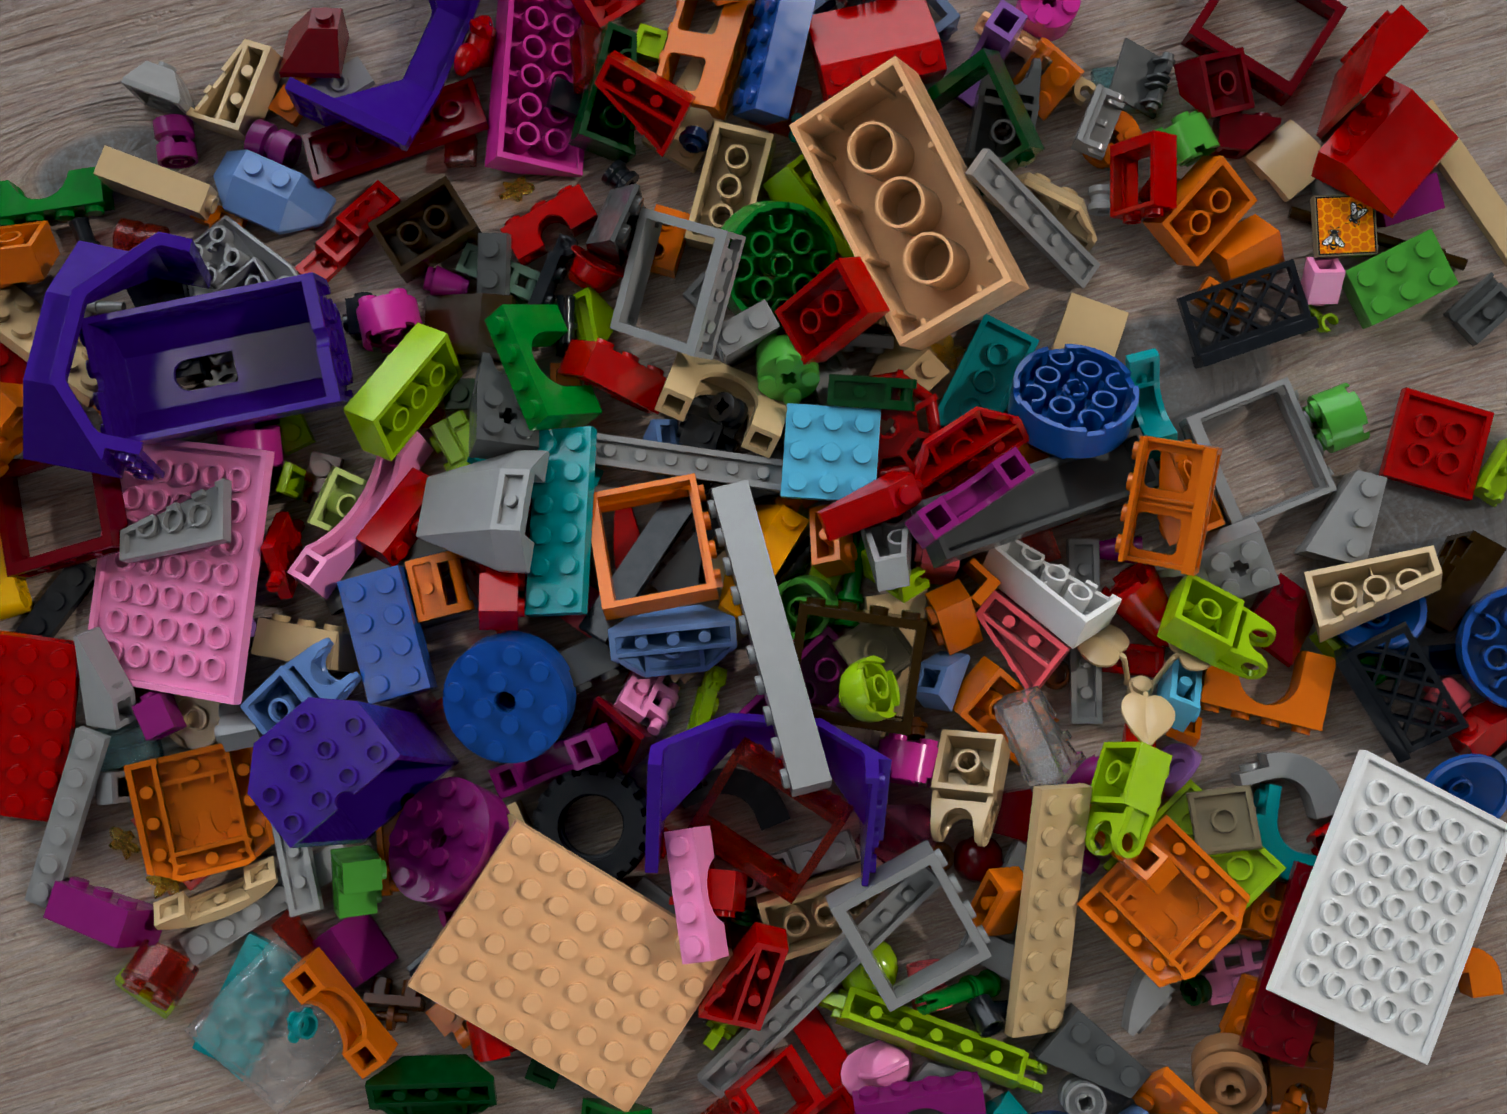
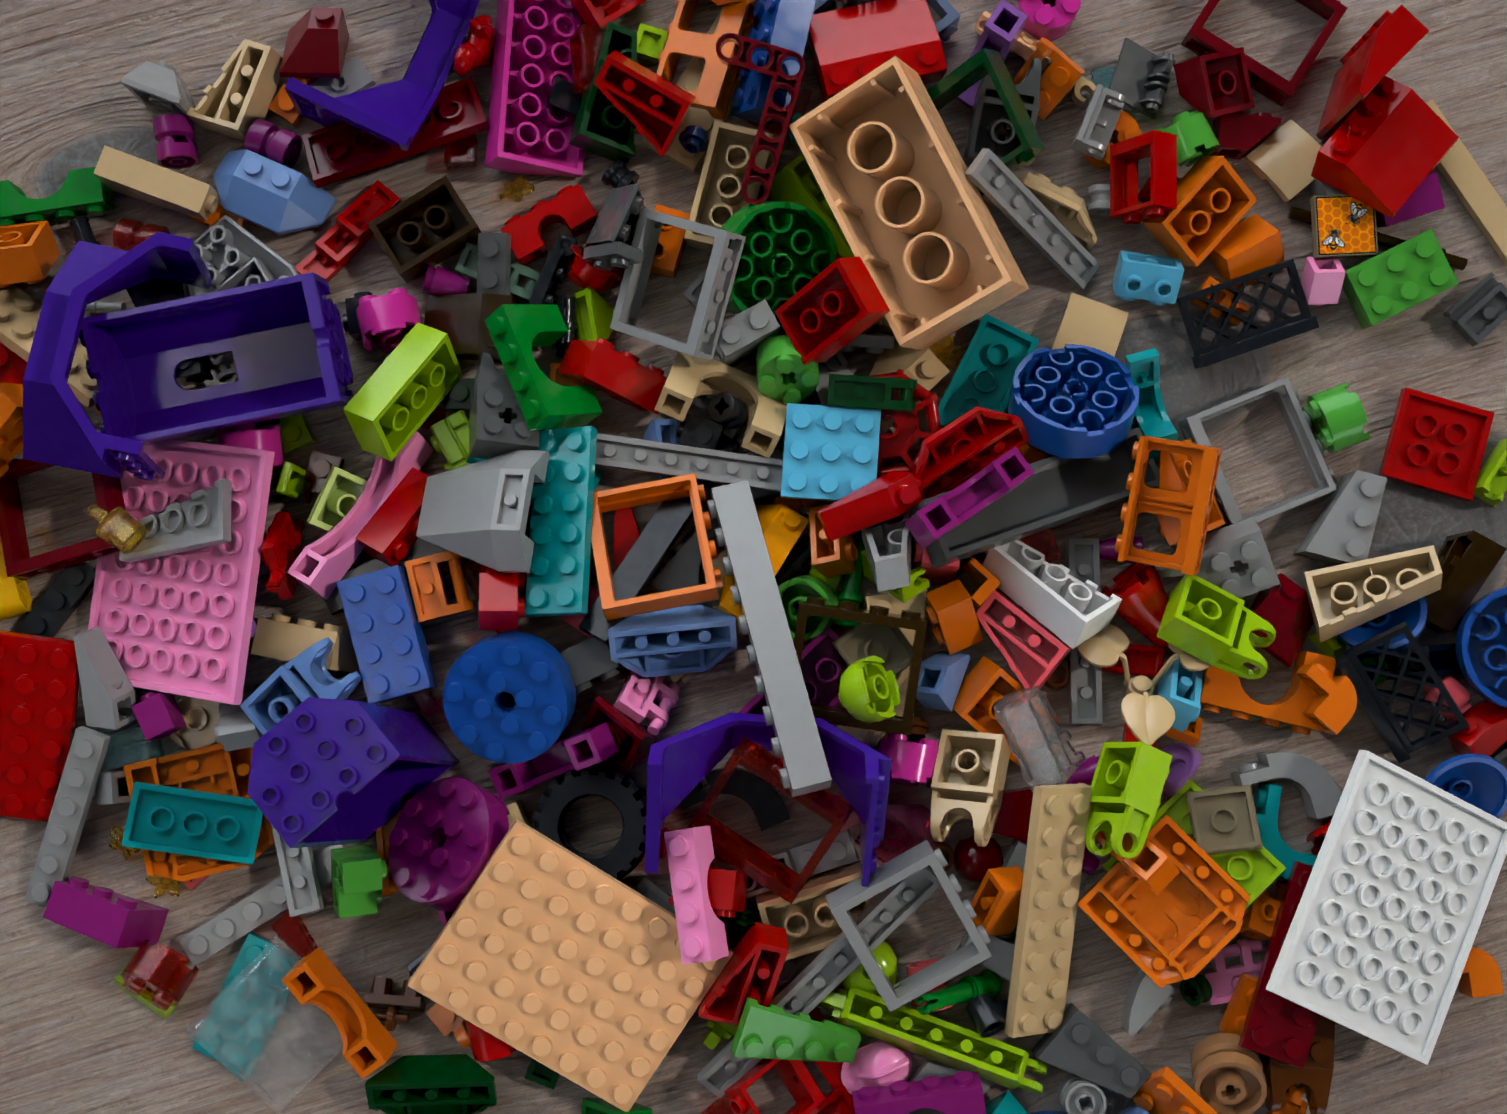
tan slope [153,856,278,930] -> none
teal plate [287,1007,318,1043] -> none
magenta slope [312,914,399,989] -> none
lime hinge [686,666,727,730] -> none
lime hand [1308,305,1339,333] -> none
none -> clear yellow piece [87,504,147,554]
none -> teal plate [121,782,263,864]
none -> dark grey plate [583,241,644,271]
none -> dark red beam [716,33,805,204]
none -> bright green wing [731,997,861,1063]
none -> medium azure brick [1112,250,1184,306]
none -> orange brick [1295,664,1357,735]

